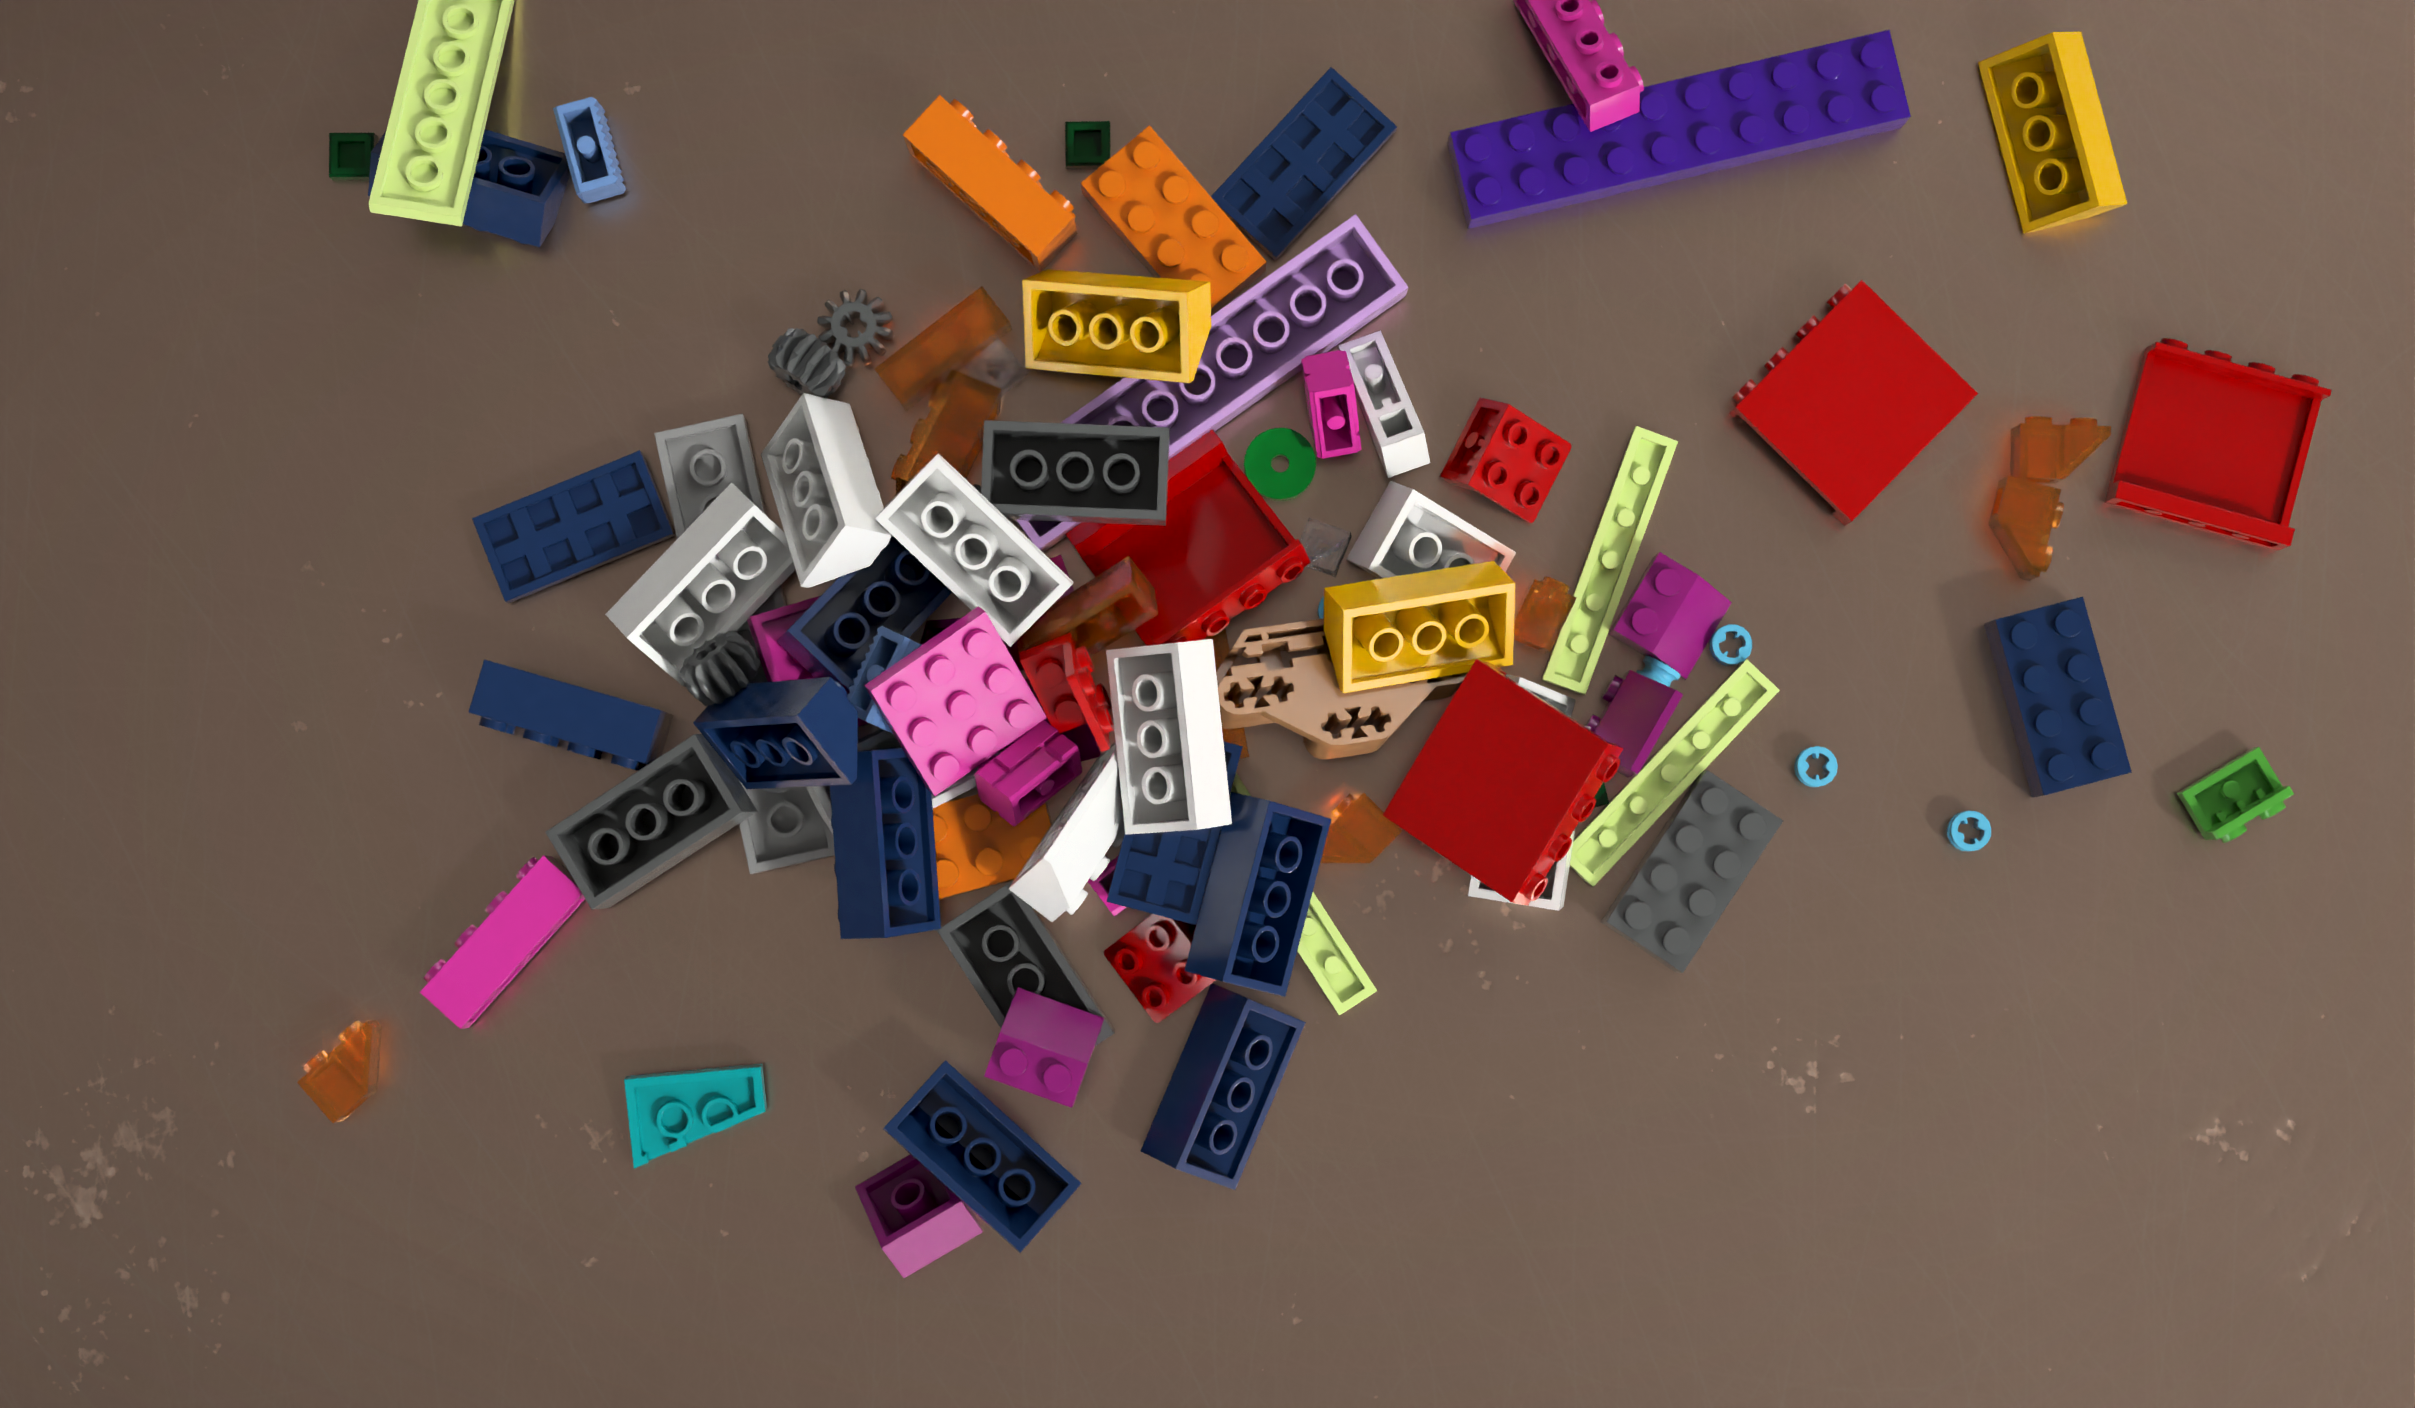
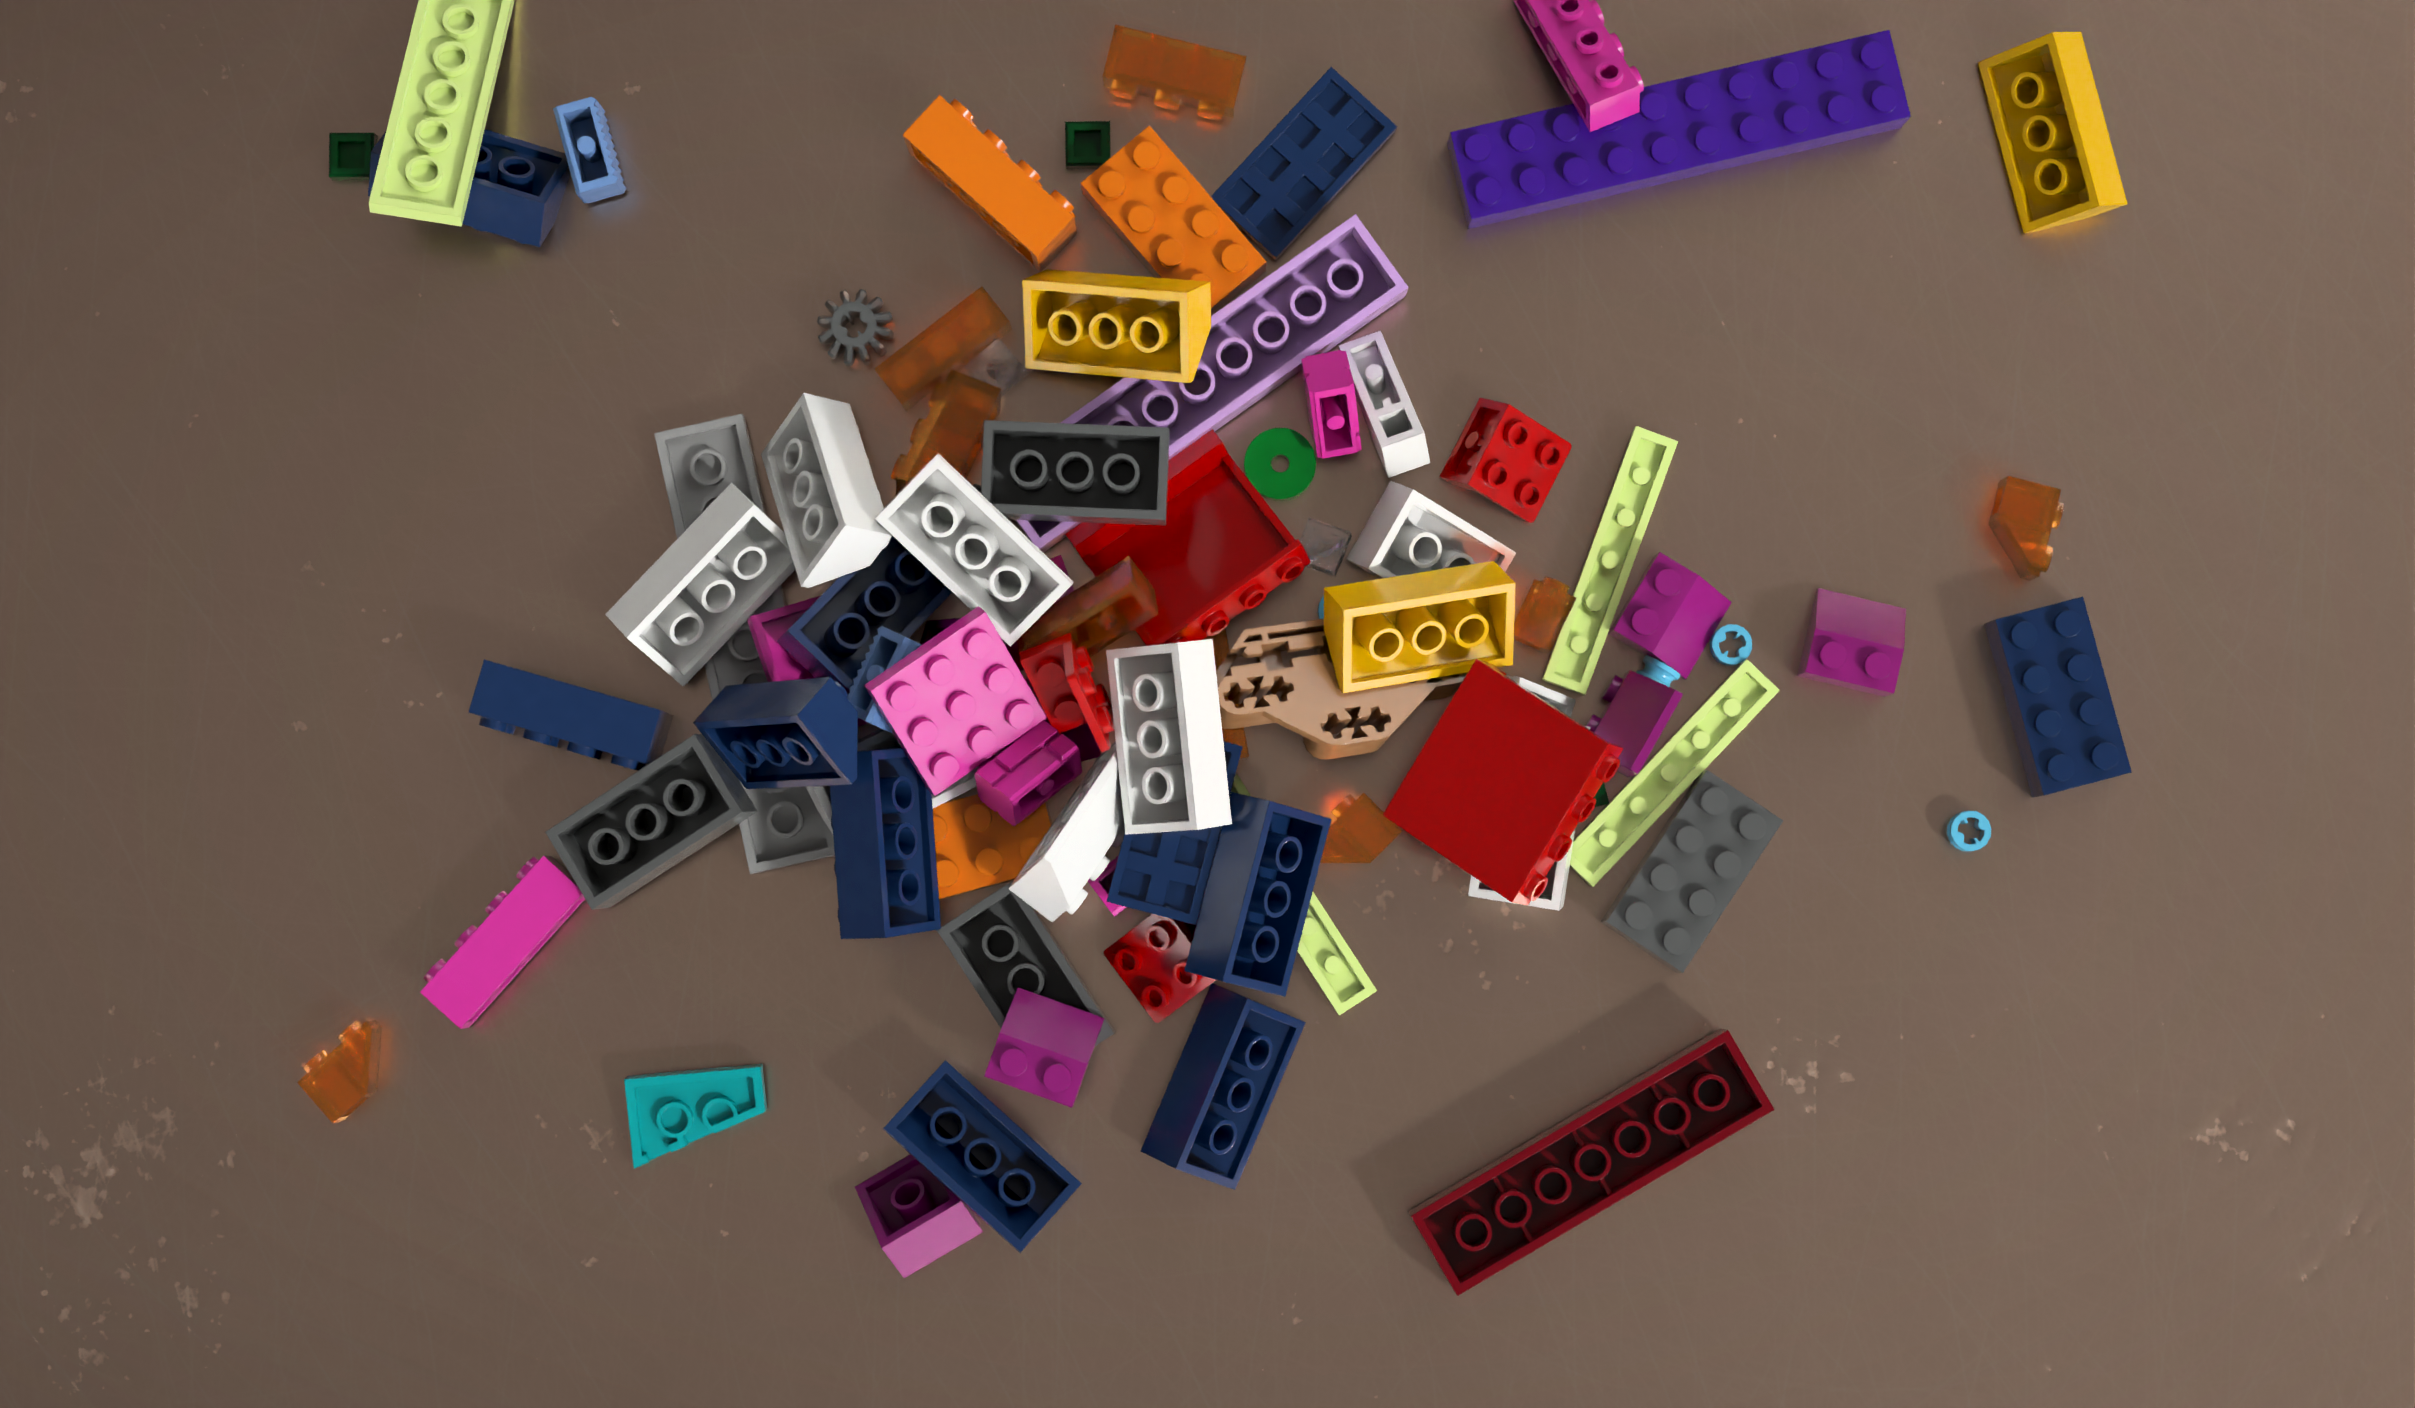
dark blue plate [472,450,675,603] -> none
dark grey gear [679,631,761,706] -> none
dark grey gear [768,328,846,398] -> none
red panel [1729,280,1978,526] -> none
medium azure bush [1794,746,1838,787] -> none
clear orange slope [2010,416,2111,484] -> none
red panel [2104,338,2332,551] -> none
bright green bracket [2177,747,2294,843] -> none
none -> clear orange brick [1102,24,1247,121]
none -> dark red brick [1408,1028,1775,1296]
none -> magenta slope [1797,588,1906,697]

